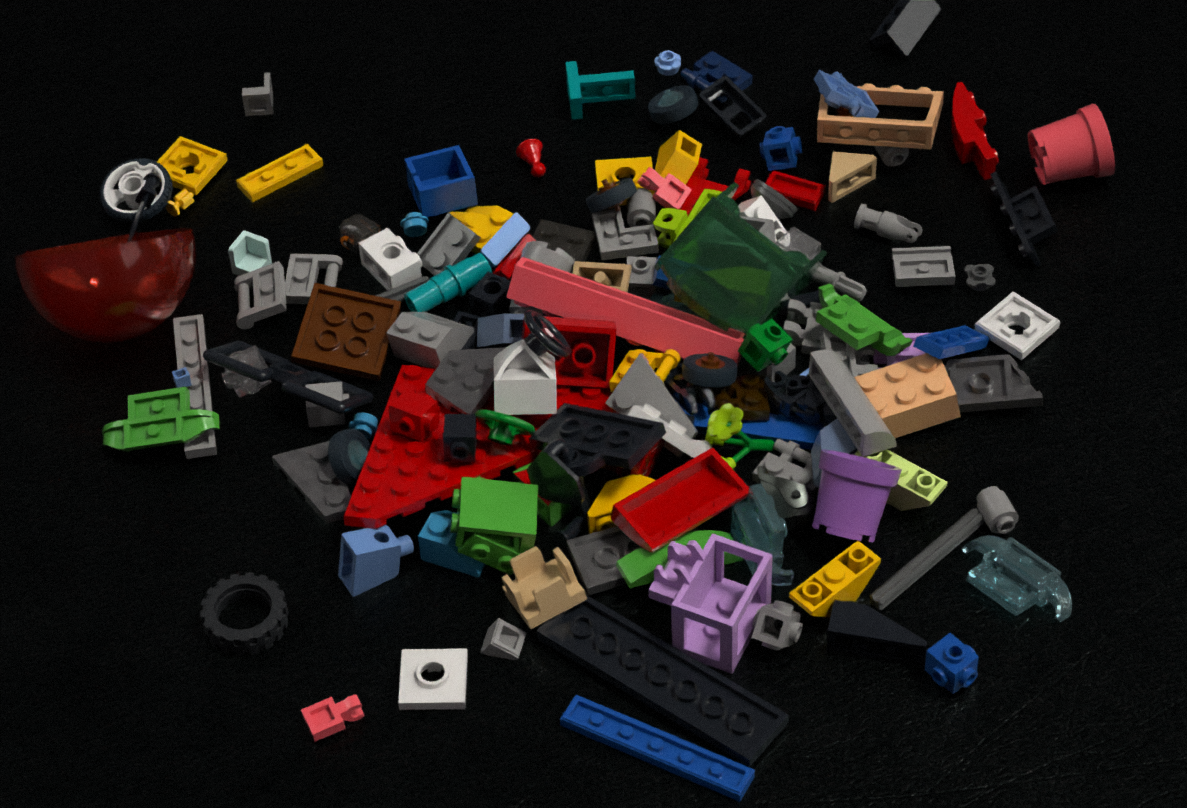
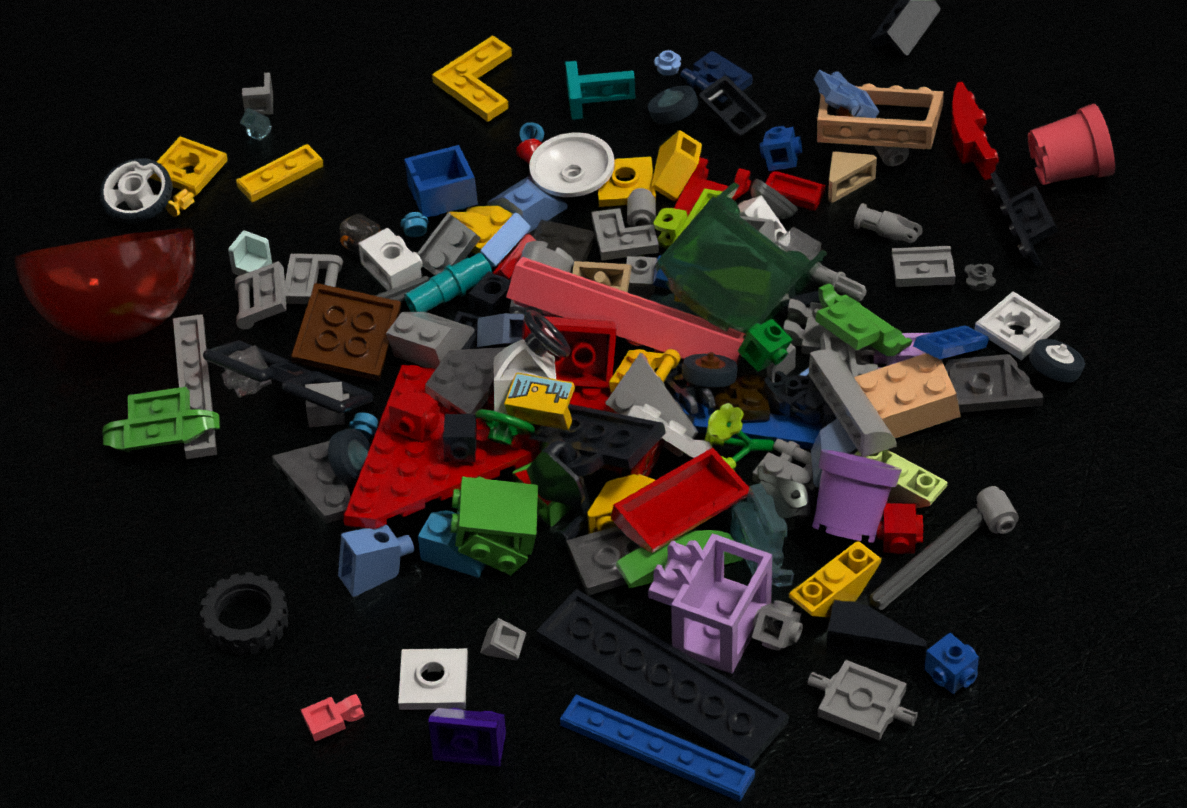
black sword [127,173,160,246] -> none
medium blue piece [172,367,192,388] -> none
tan panel [501,546,587,629] -> none
black wheel [585,178,637,213] -> none
coral plate [637,167,692,209] -> none
clear light blue plate [961,535,1072,622] -> none
none -> clear light blue piece [240,108,271,141]
none -> dark purple slope [428,708,506,767]
none -> yellow plate [432,36,512,122]
none -> medium blue slope [487,175,567,236]
none -> yellow panel [504,373,575,431]
none -> dark azure hinge [520,122,544,142]
none -> white dish [529,133,615,197]
none -> light grey plate [808,660,918,740]
none -> red brick [876,503,923,554]
none -> black wheel [1029,339,1085,382]

